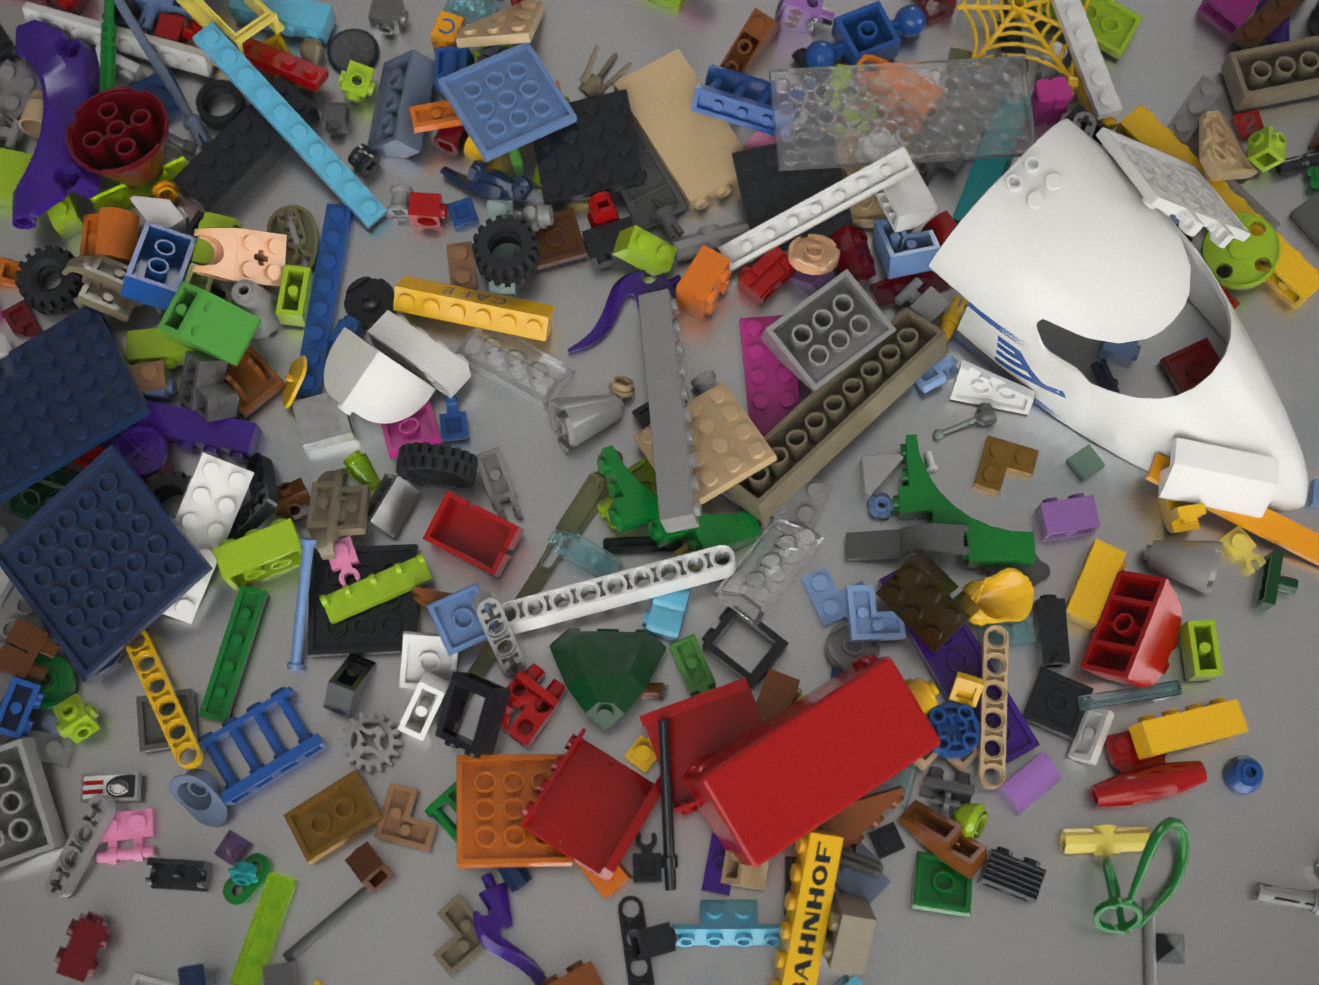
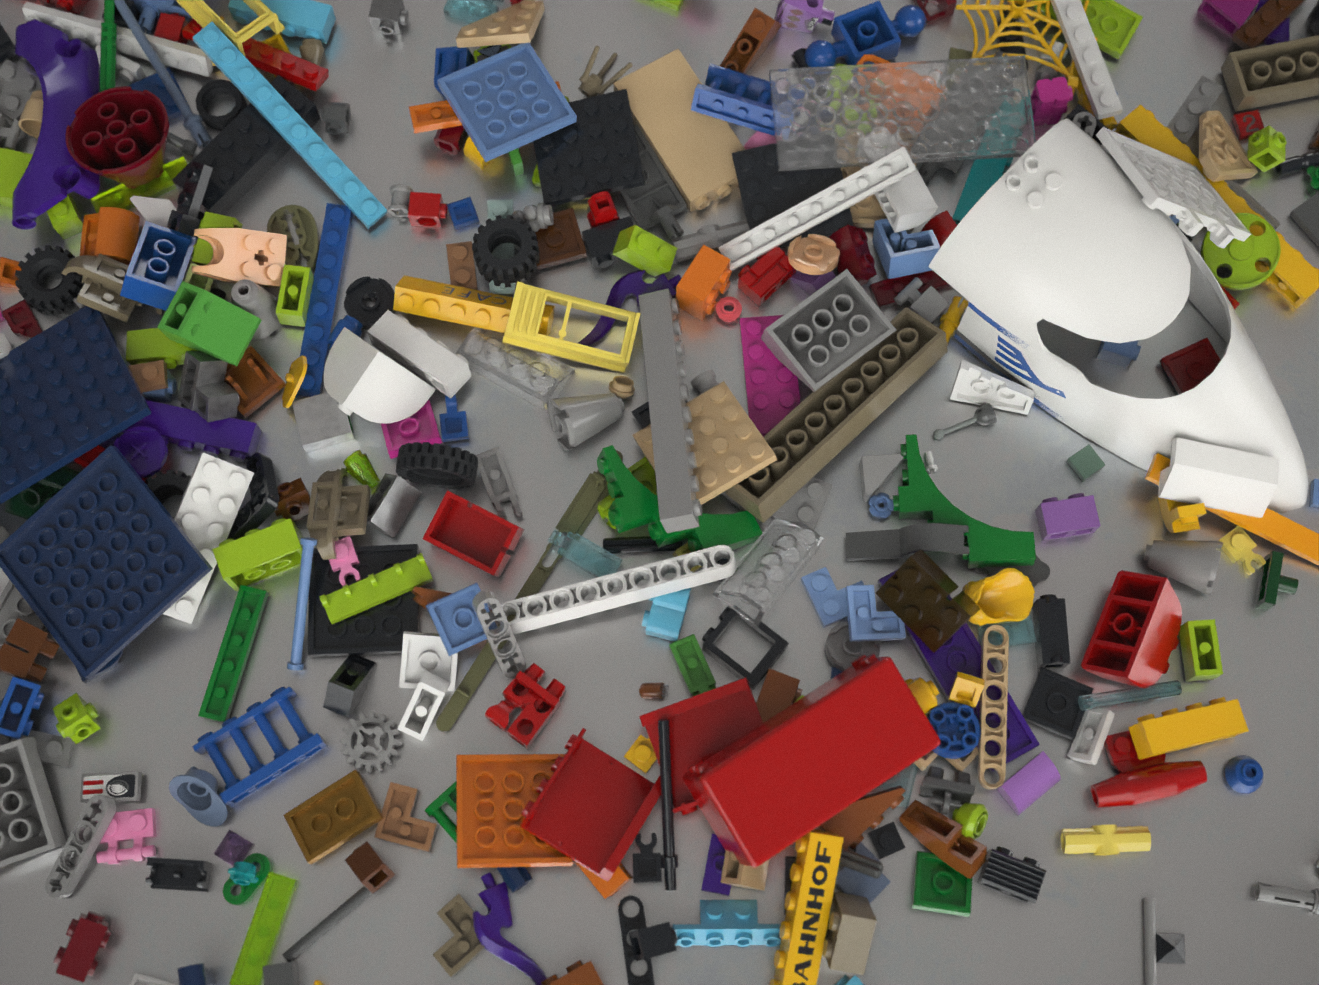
green plate [24,655,77,710] -> none
yellow beam [125,630,203,770] -> none
dark grey plate [136,688,198,753] -> none
light orange plate [152,180,178,204] -> none
dark grey wheel [327,28,379,73] -> none
lime brick [338,60,376,103] -> none
black wheel [348,143,380,176] -> none
sand blue slope [367,49,435,158] -> none
light orange brick [430,10,466,49] -> none
black window [435,671,511,758] -> none
dark blue animal [440,160,533,201] -> none
dark green brick [550,628,666,730] -> none
light blue plate [915,354,958,394] -> none
pearl gold plate [973,435,1039,494] -> none
yellow brick [1065,539,1127,630] -> none
dark blue pin [1090,359,1120,393] -> none
green animal [1093,817,1190,935] -> none
none -> black plate [167,161,213,237]
none -> light yellow piece [502,281,641,374]
none -> coral plate [716,297,742,322]

